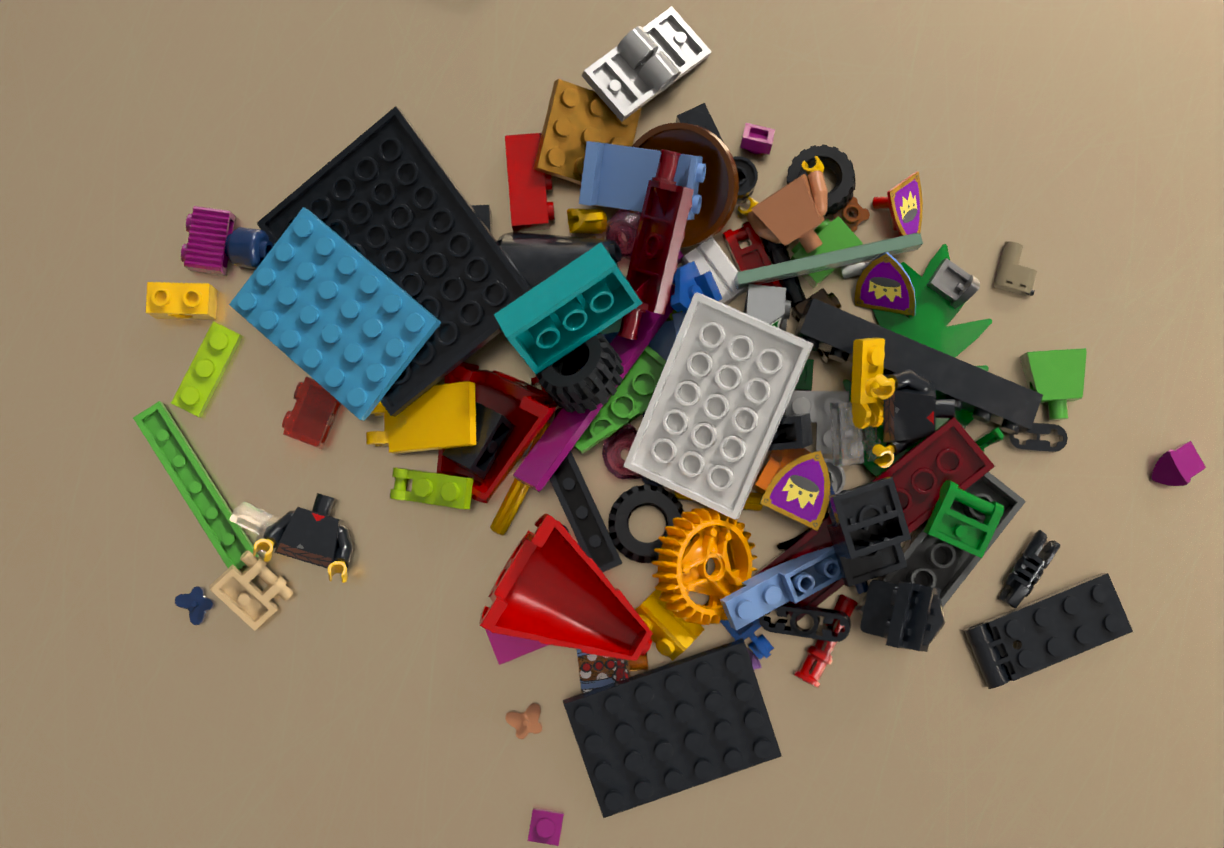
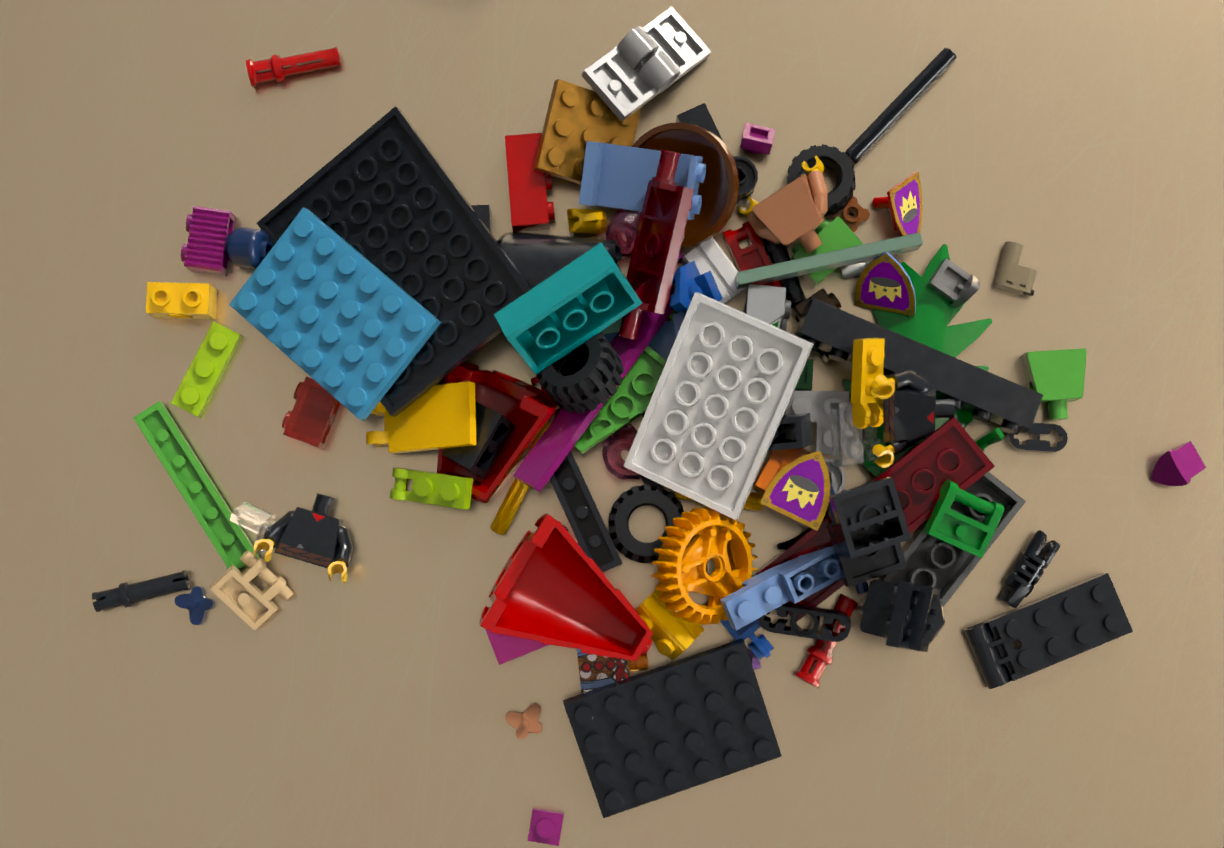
none -> black pin [92,570,190,612]
none -> red pin [246,47,341,87]
none -> black axle [845,47,957,164]

